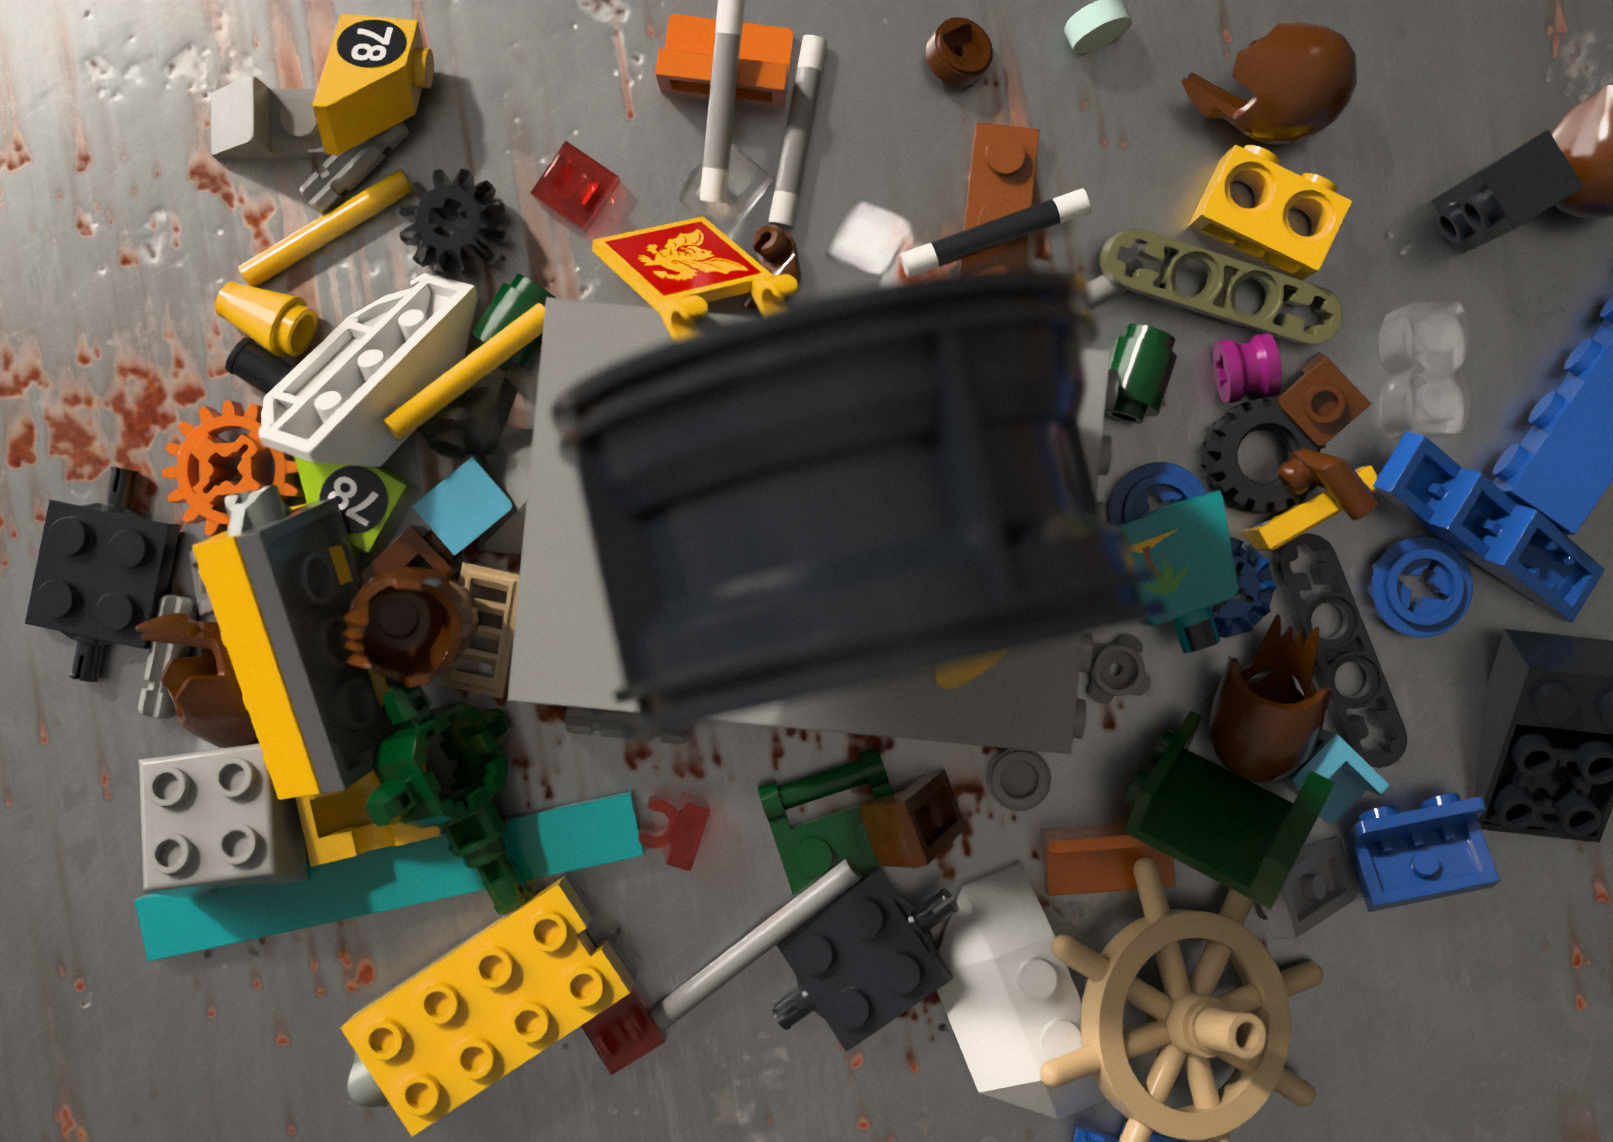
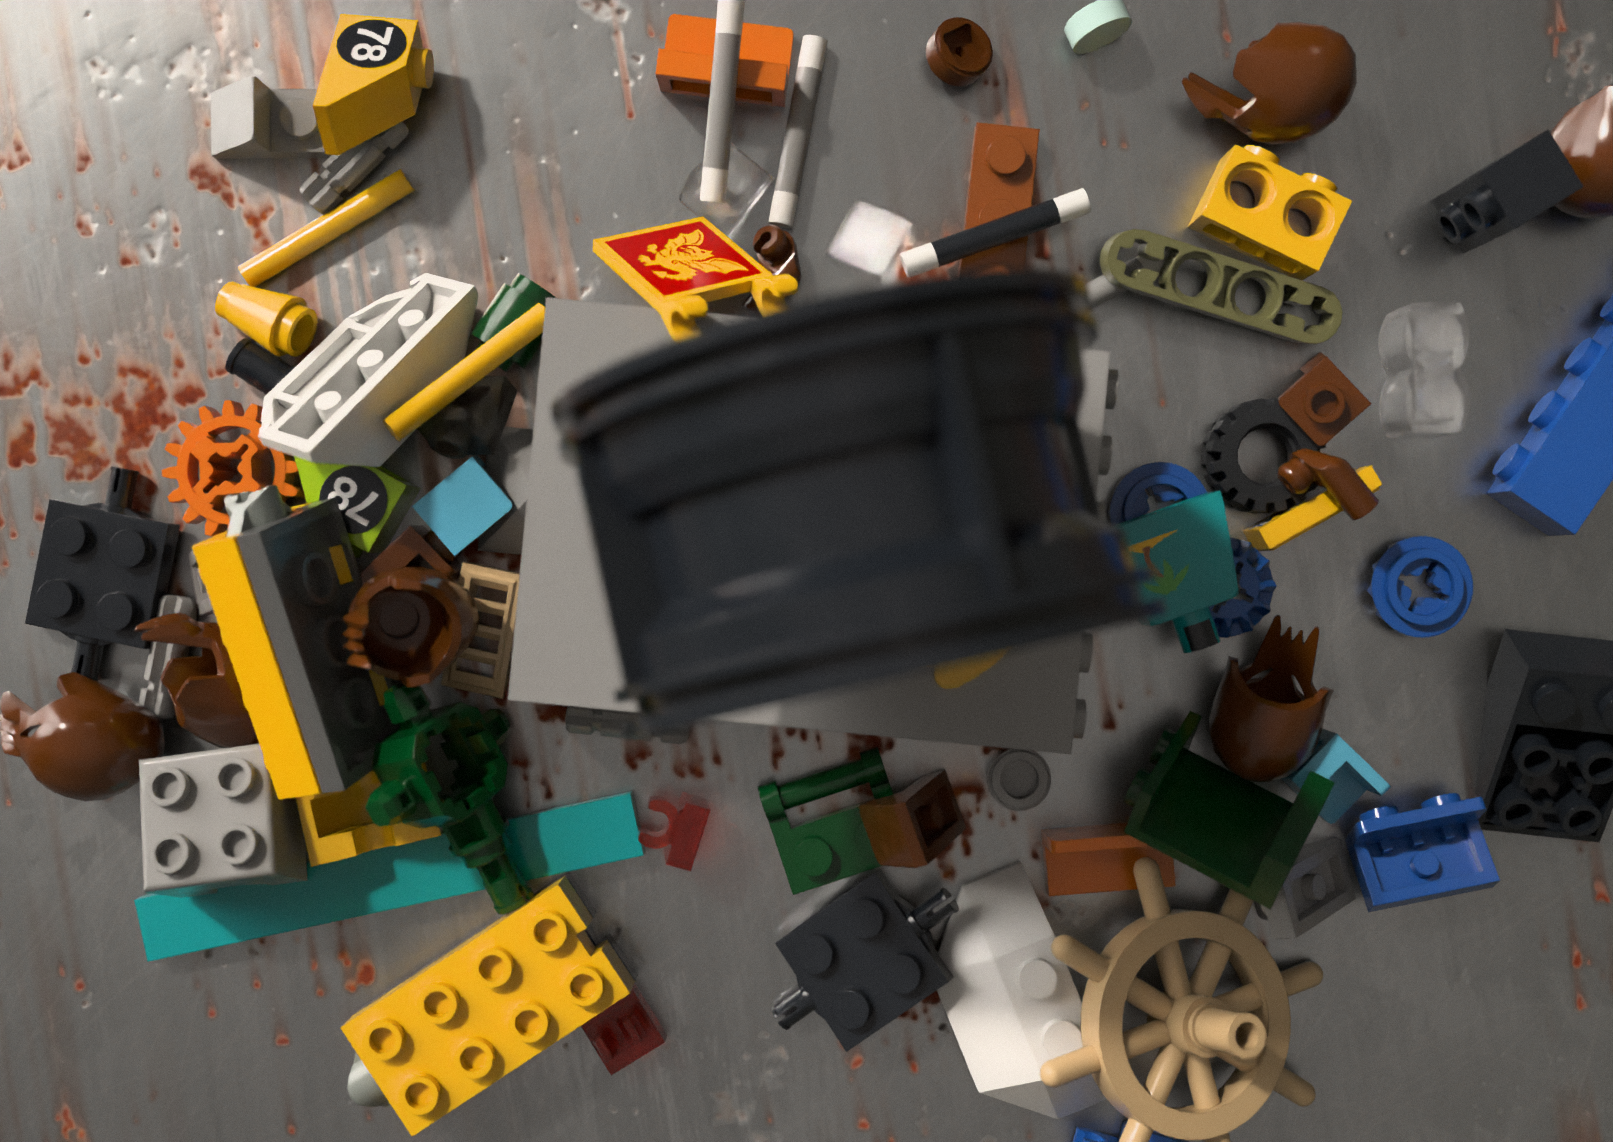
black gear [399,169,509,278] -> none
clear red tile [530,141,621,233] -> none
light grey bar [650,858,862,1030] -> none
light grey plate [1088,634,1151,704] -> none
dark green brick [1106,324,1177,424] -> none
magenta wheel [1213,333,1282,404] -> none
black beam [1271,533,1408,768] -> none
blue slope [1372,431,1605,623] -> none
none -> reddish brown helmet [0,672,165,801]

